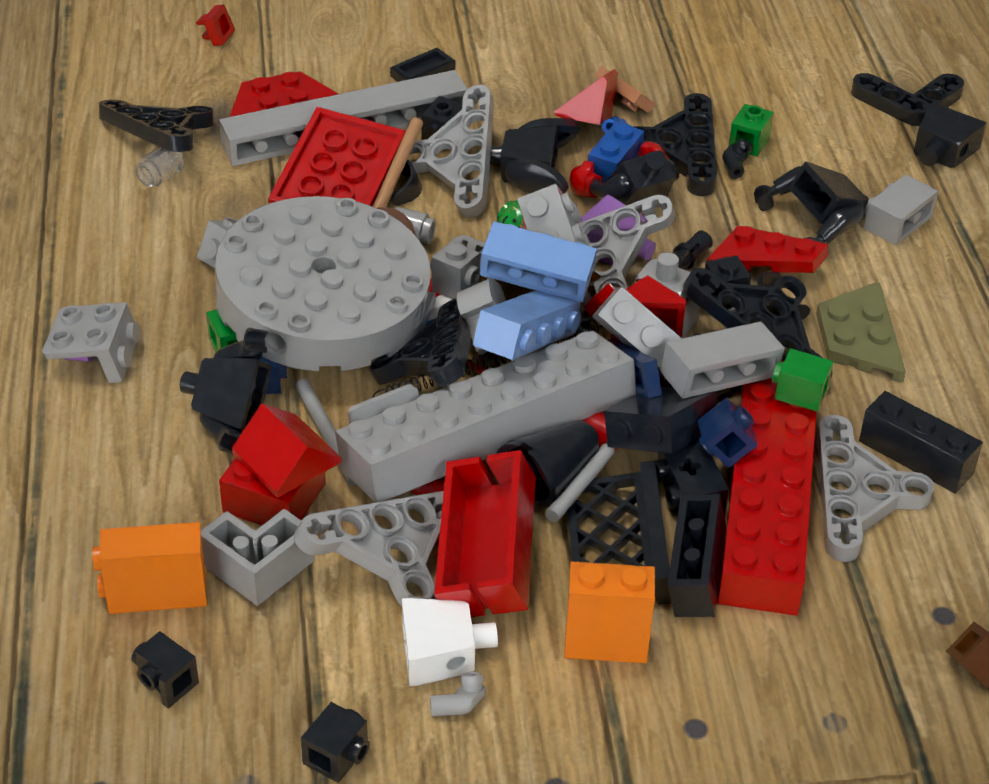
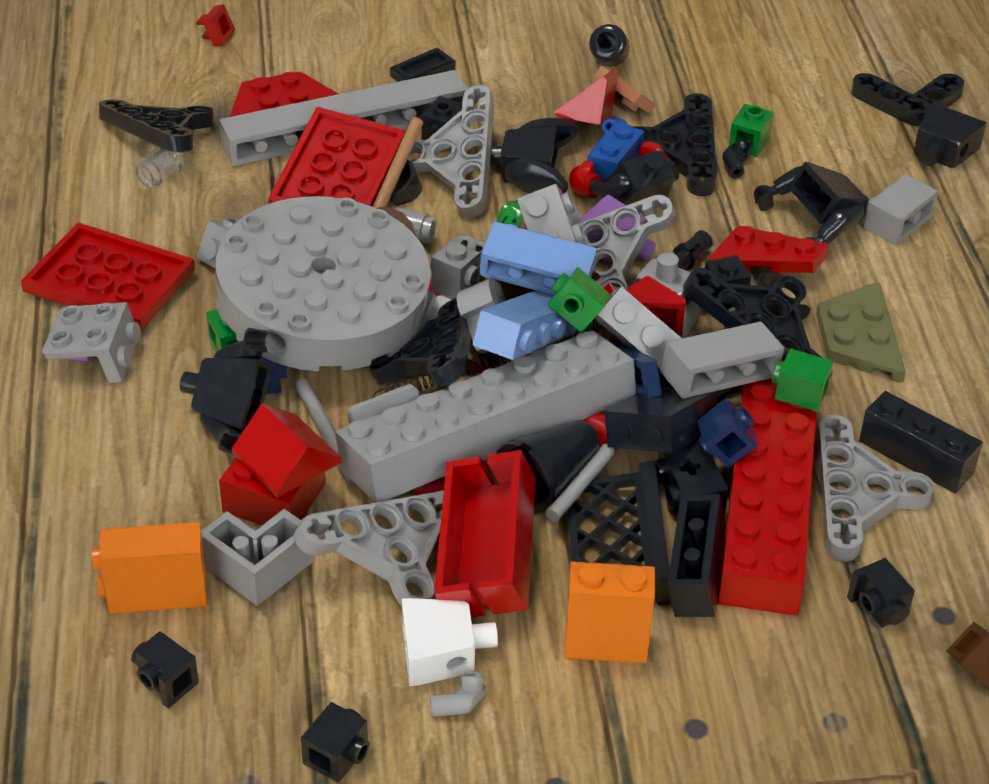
none -> red plate [21,222,195,331]
none -> green brick [548,267,611,332]
none -> black head [589,24,630,67]
none -> black brick [847,558,915,628]

